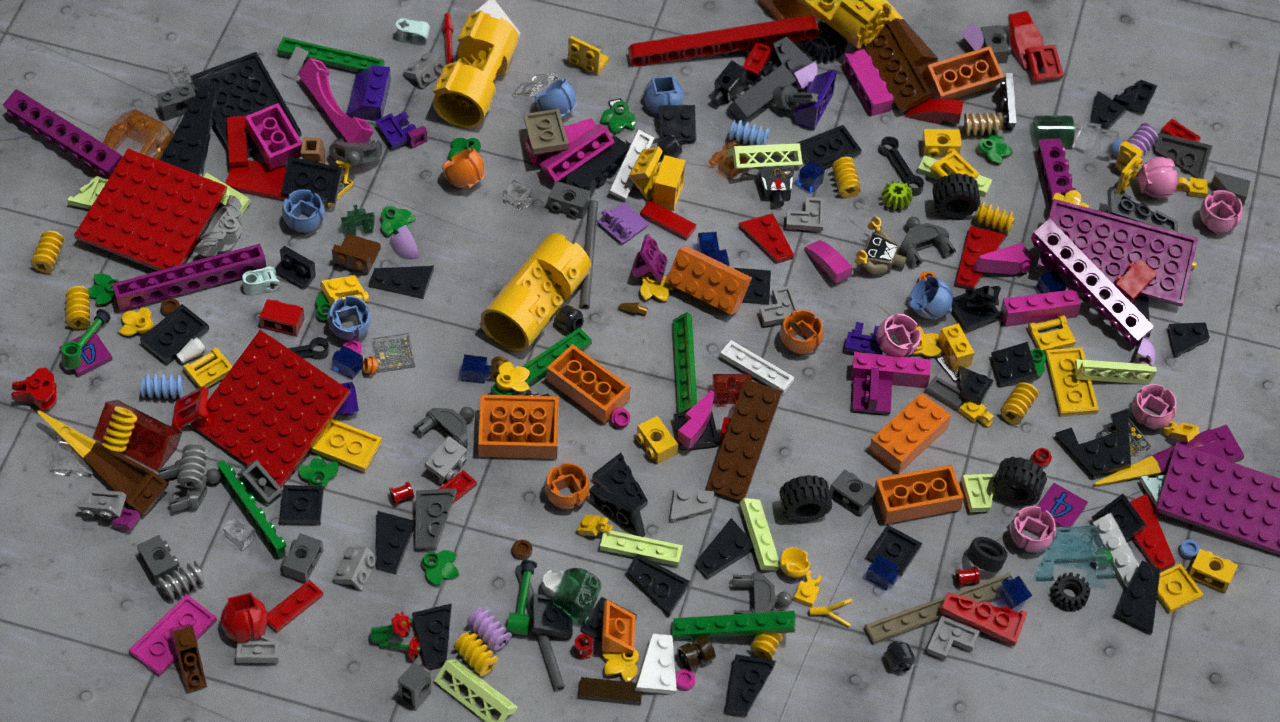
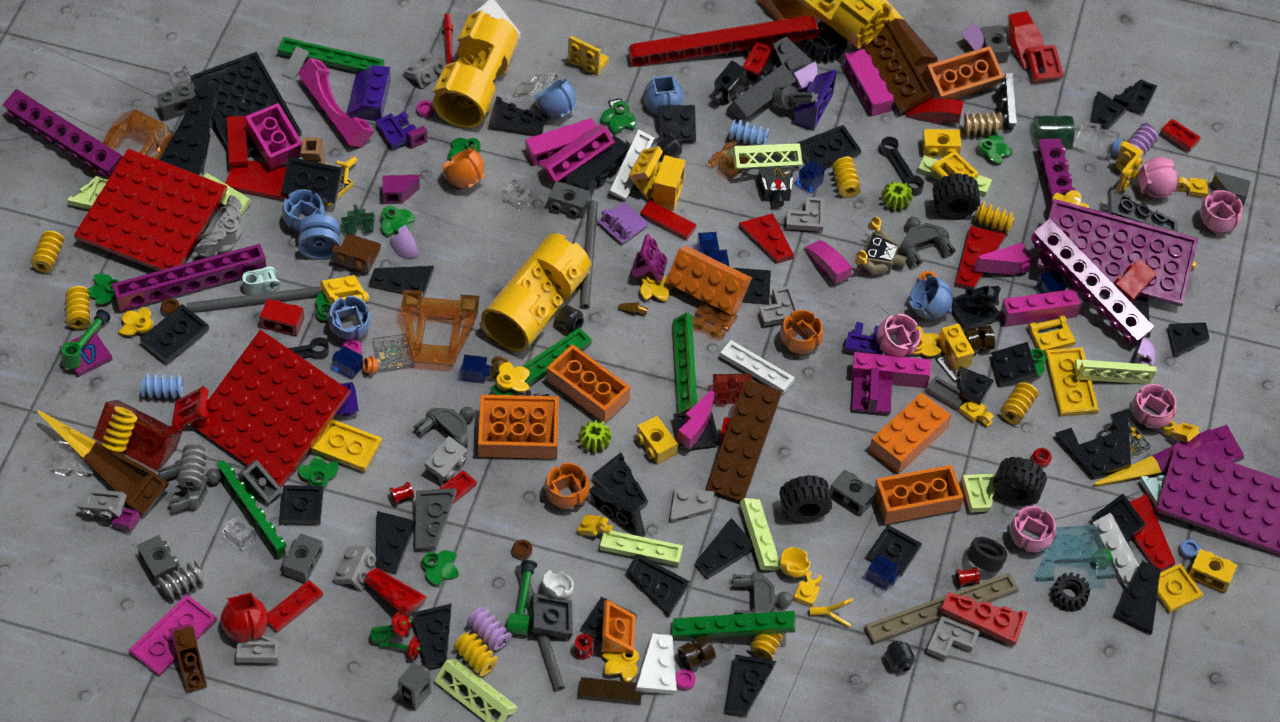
red hinge [11,367,57,411] -> none
white cone [176,337,206,364] -> none
yellow plate [183,347,233,388] -> none
black bracket [275,245,316,288] -> none
dark grey connector [329,138,382,165] -> none
light aqua piece [396,19,430,45] -> none
dark tan plate [523,109,569,155] -> none
clear green brick [551,568,602,626] -> none
dark pink plate [611,408,630,428] -> none
clear blue brick [997,575,1033,609] -> none
magenta tile [1037,483,1088,533] -> none
dark grey wing [1155,133,1213,179] -> none
none -> dark grey piece [187,286,320,312]
none -> medium blue wheel [298,214,340,260]
none -> red wing [364,568,427,616]
none -> magenta slope [383,174,420,204]
none -> clear orange windscreen [401,290,480,366]
none -> dark pink tile [416,100,434,118]
none -> black wing [489,96,546,135]
none -> lime gear [578,419,612,453]
none -> clear orange plate [692,301,737,339]
none -> dark brown wheel [963,325,995,353]

